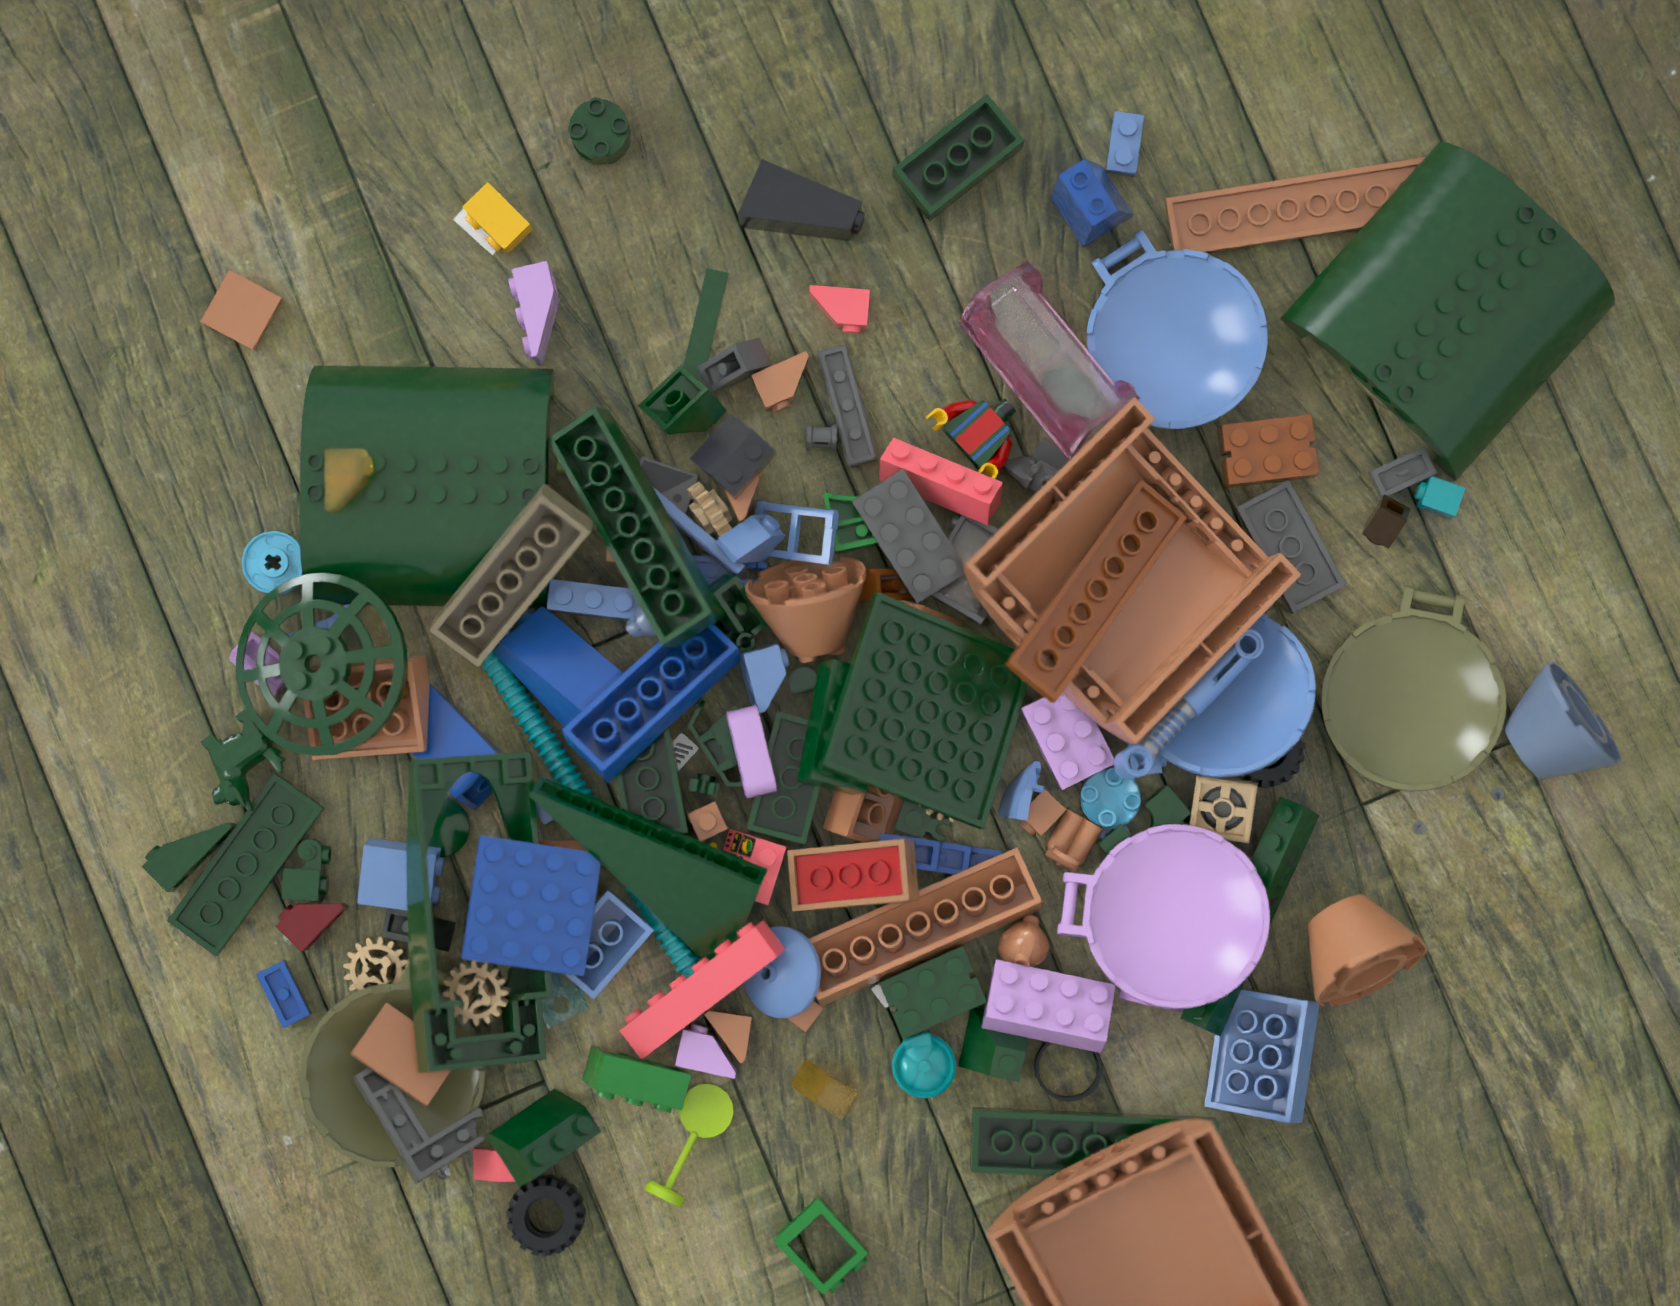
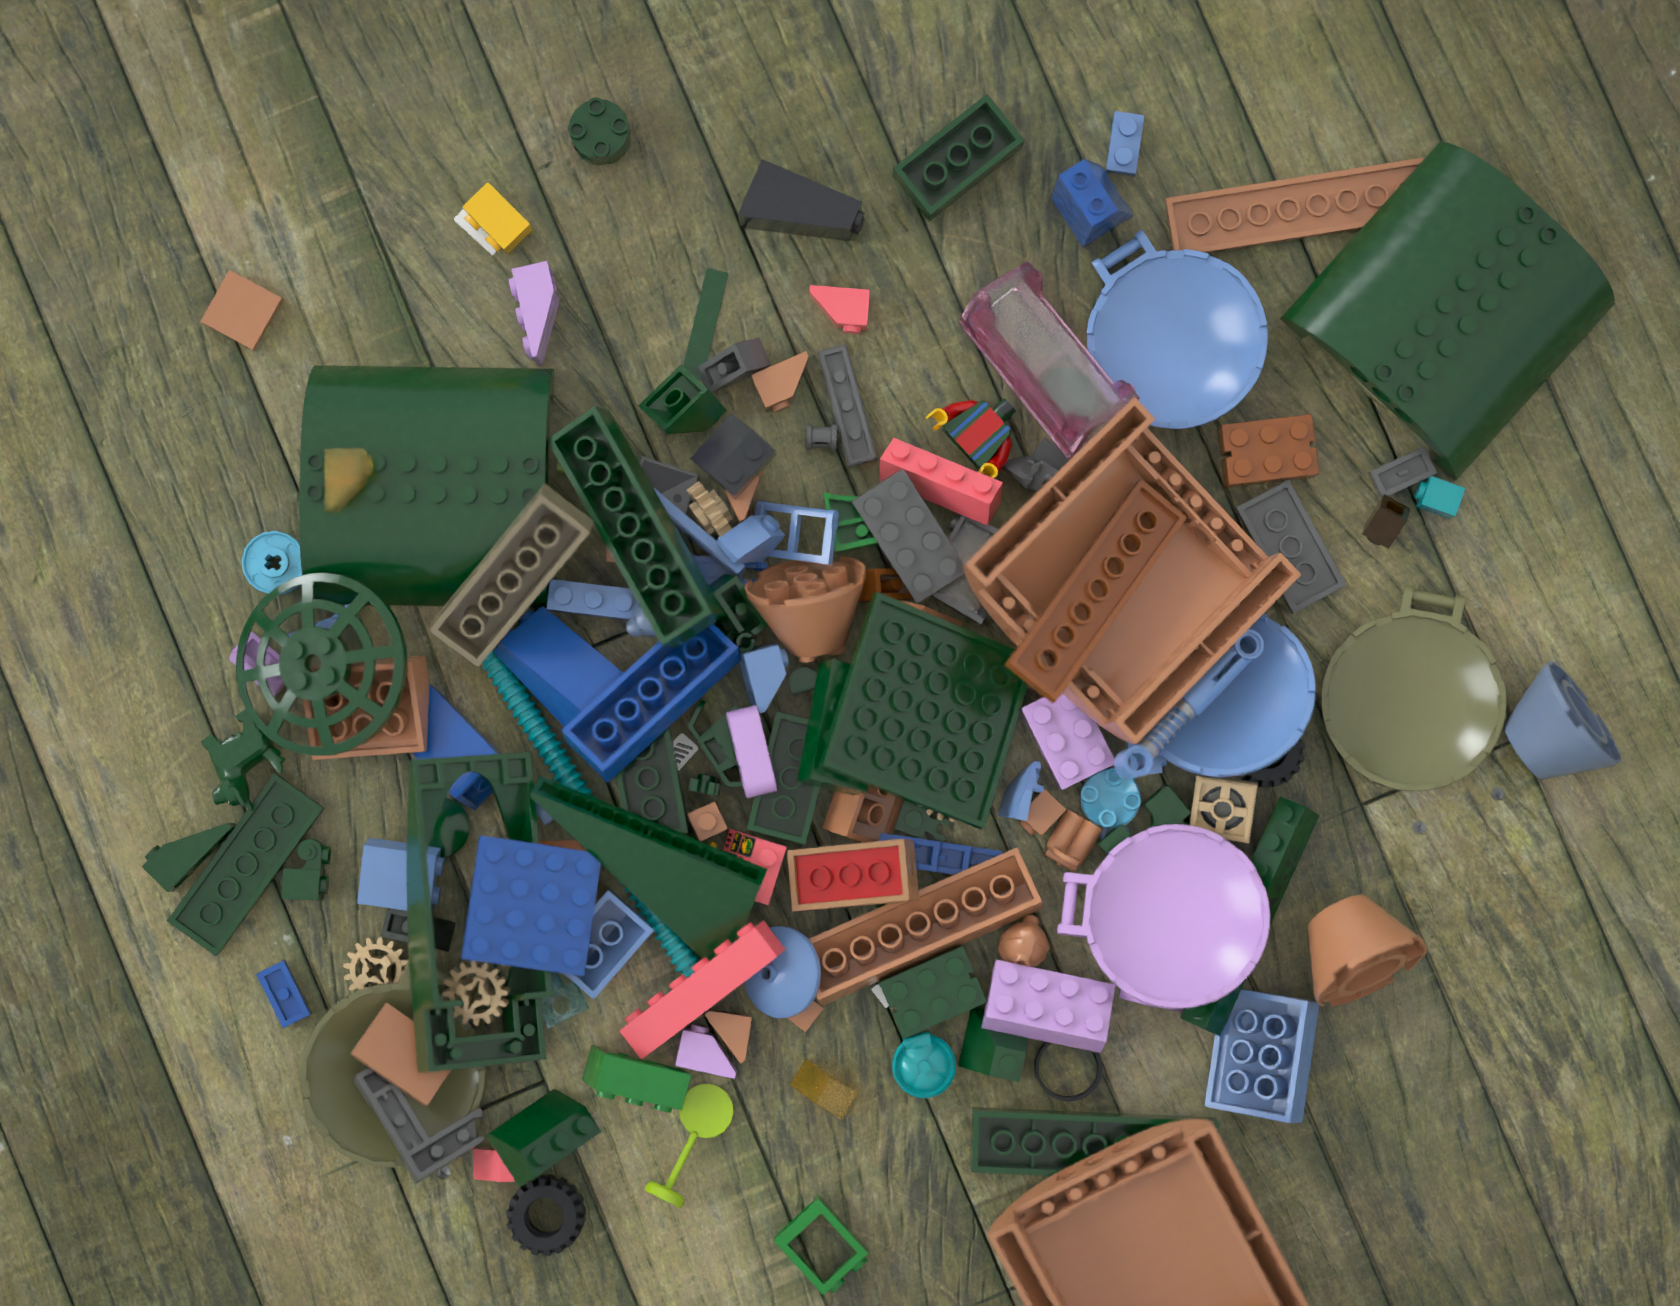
dark red slope [275,903,349,952] -> none

